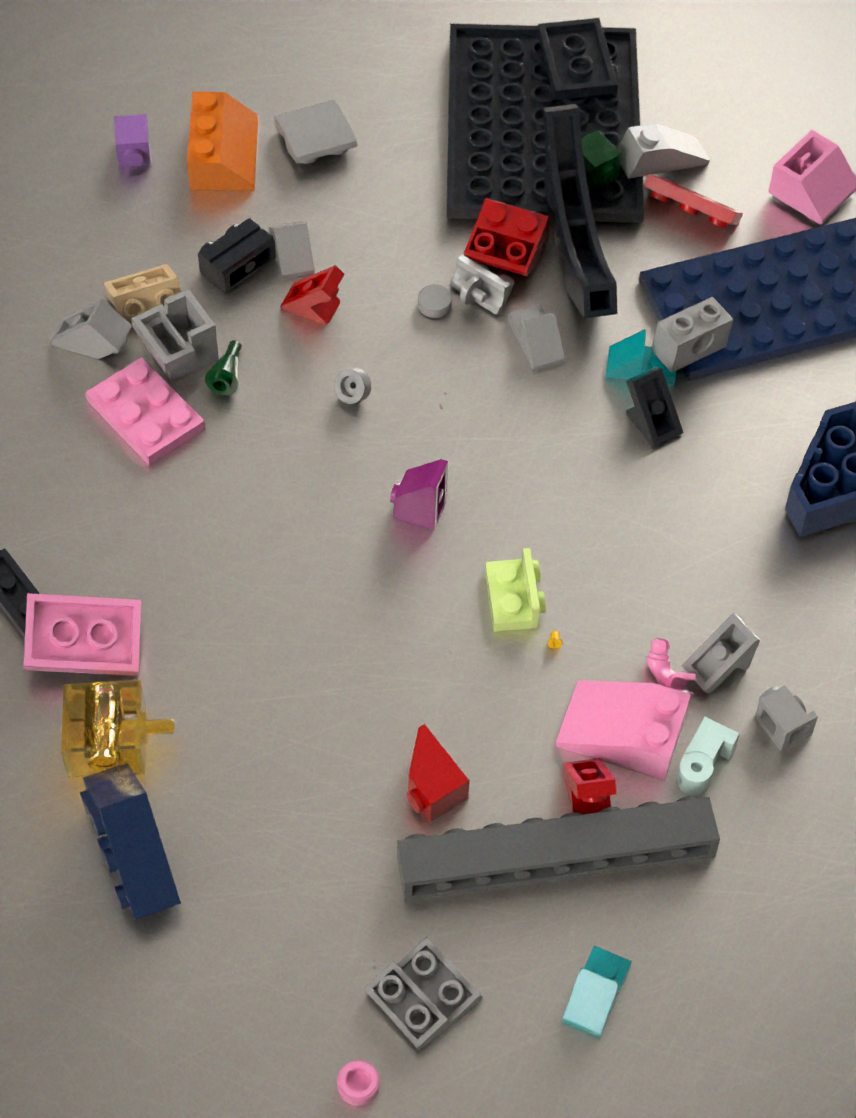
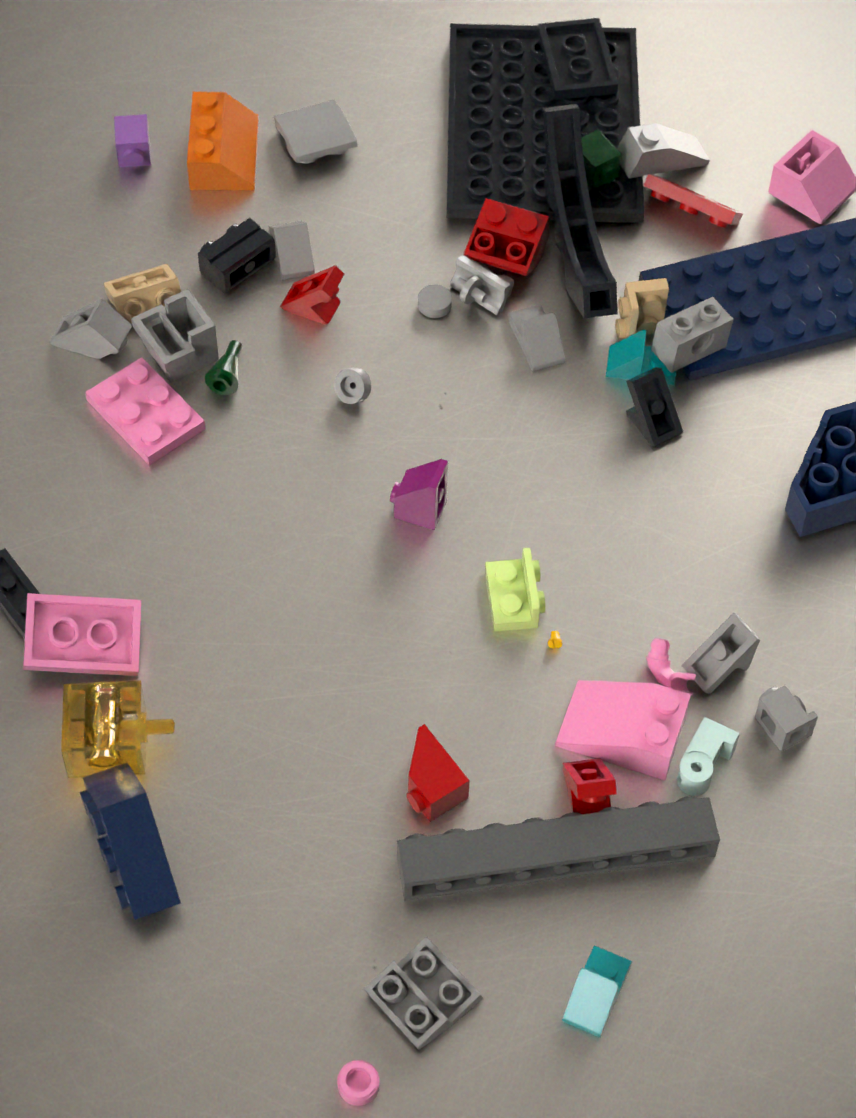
none -> tan bracket [615,278,669,339]

